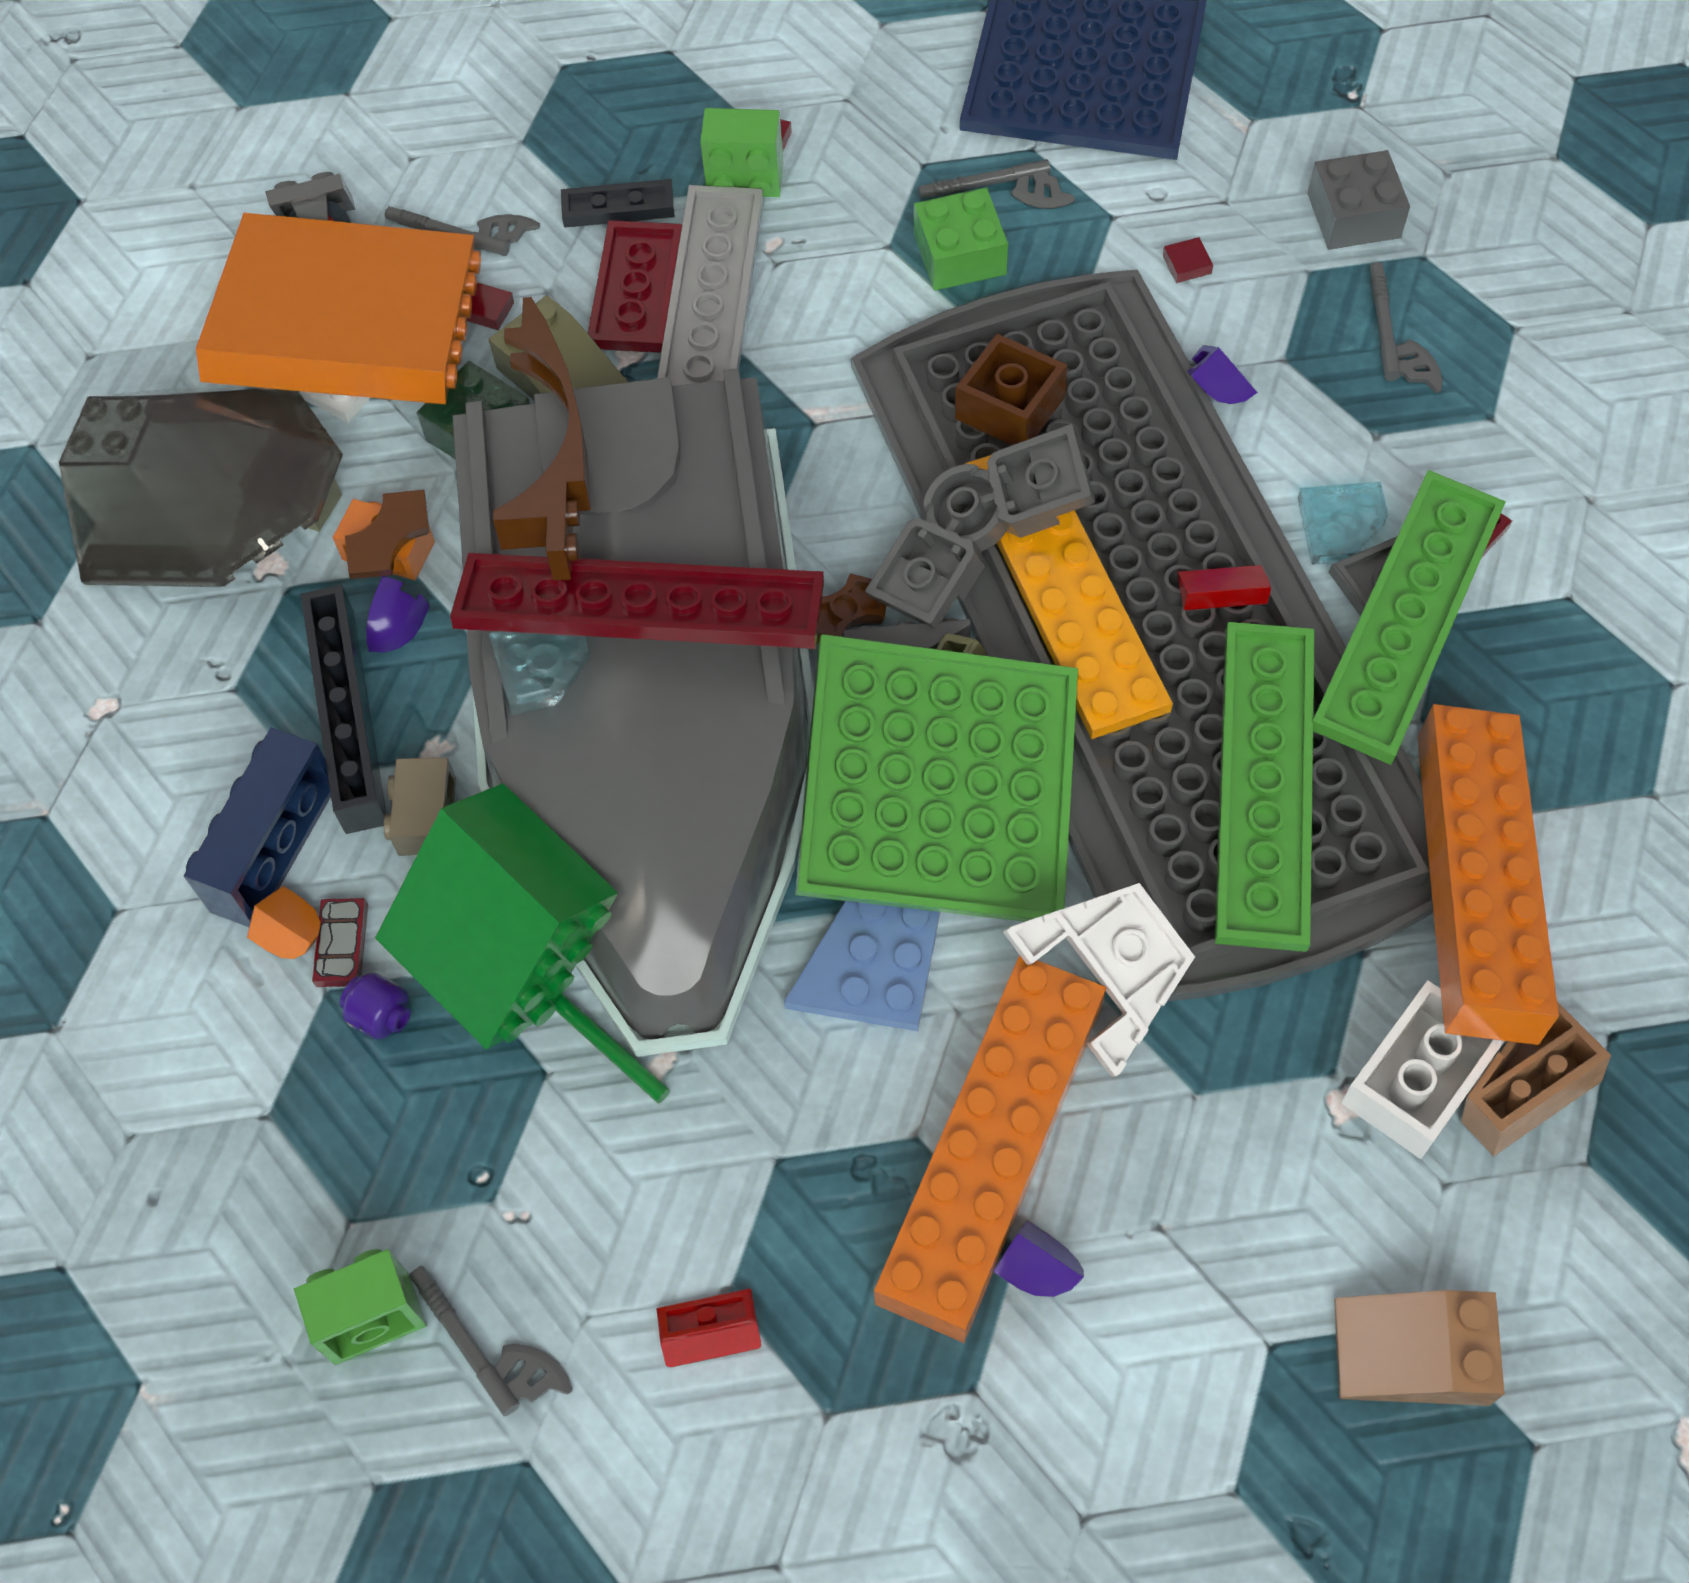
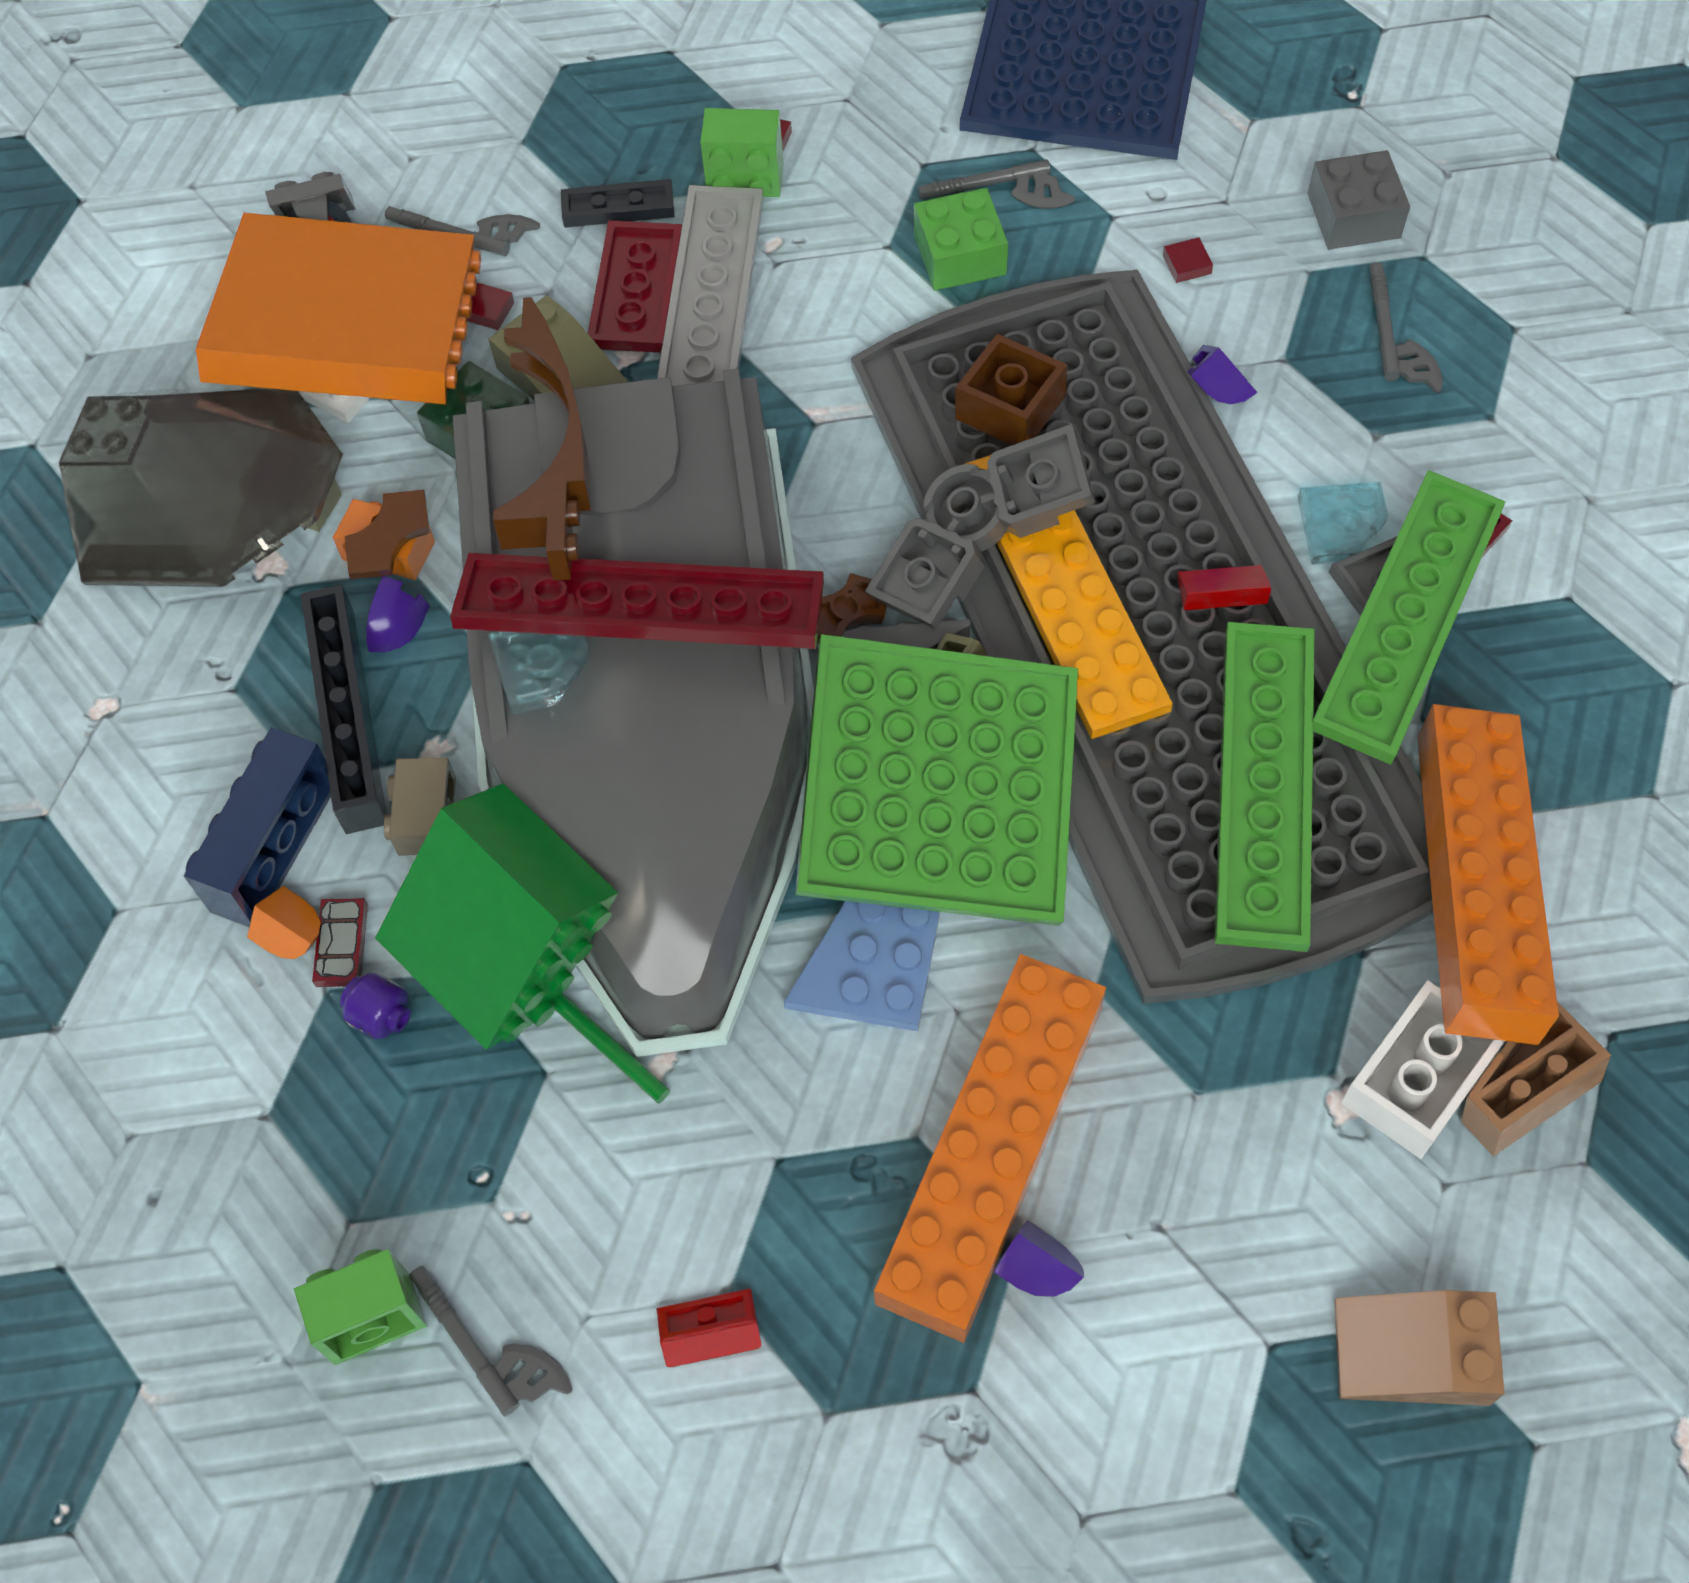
white wing [1003,883,1195,1077] -> none

